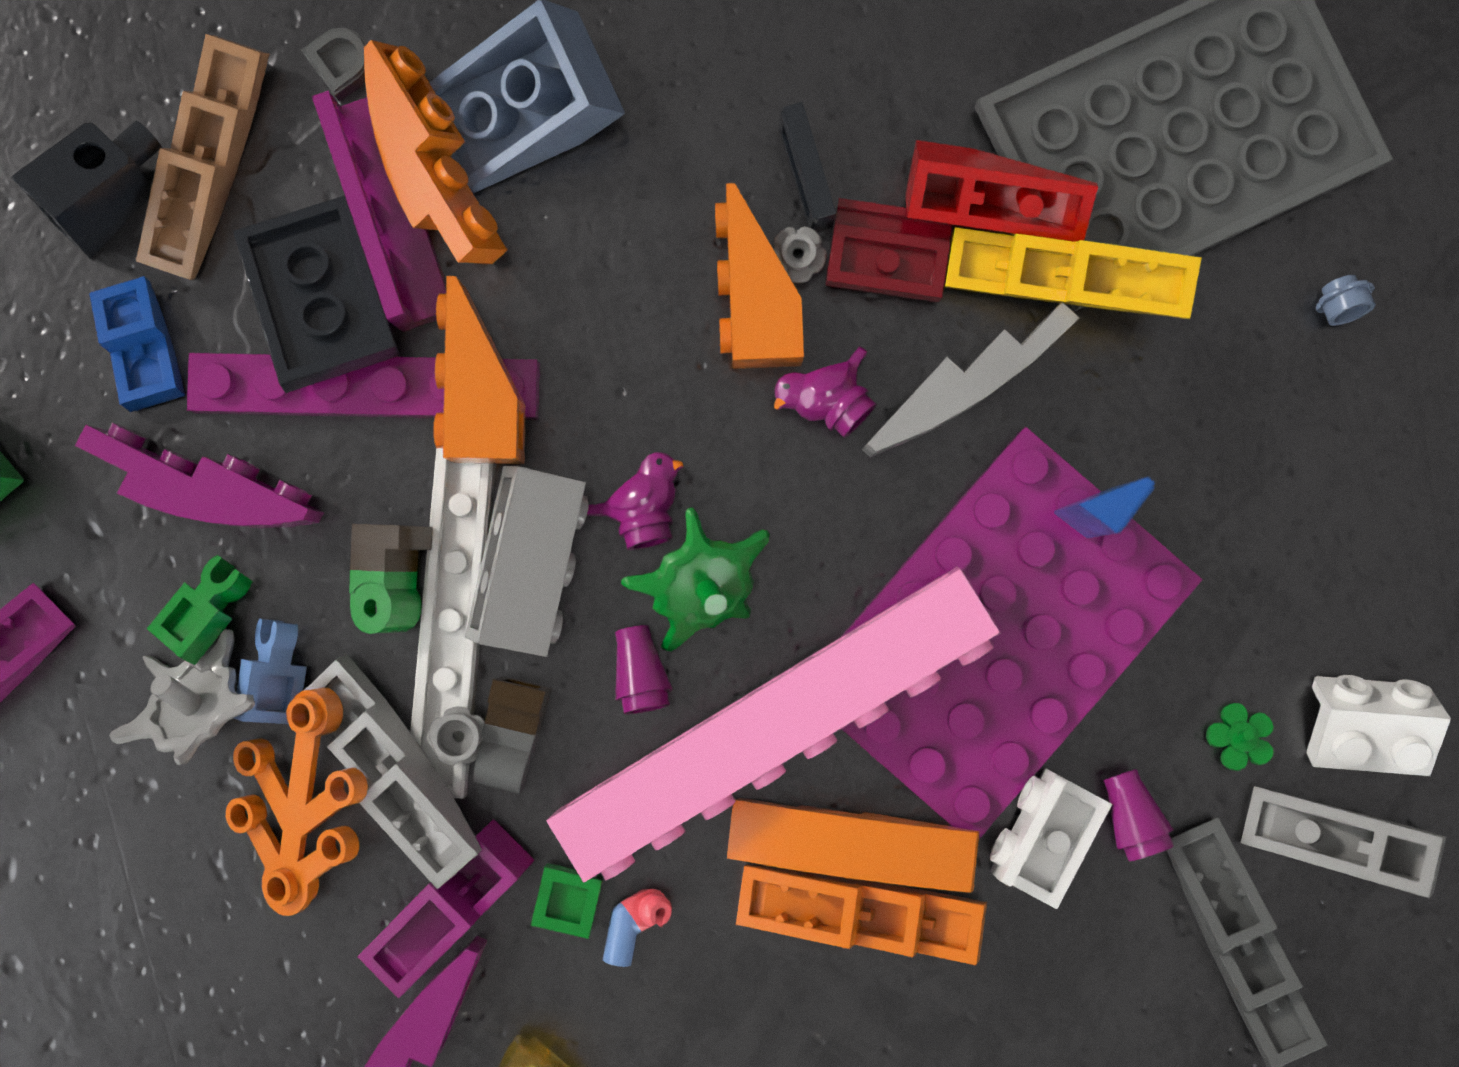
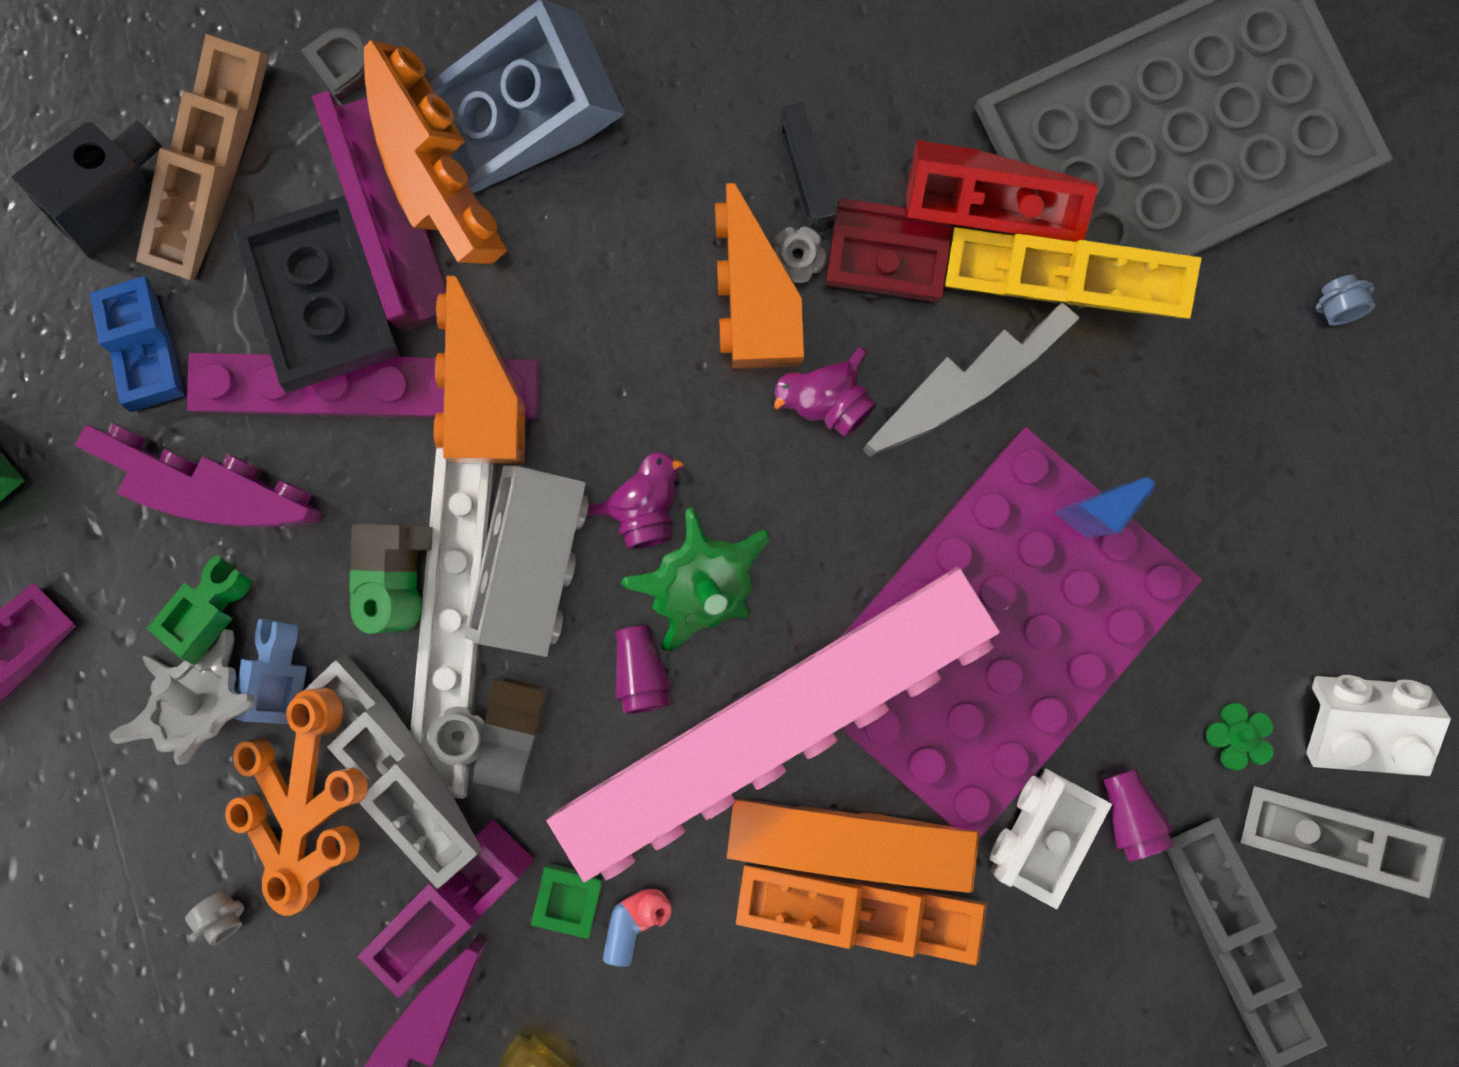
none -> light grey plate [185,890,244,946]

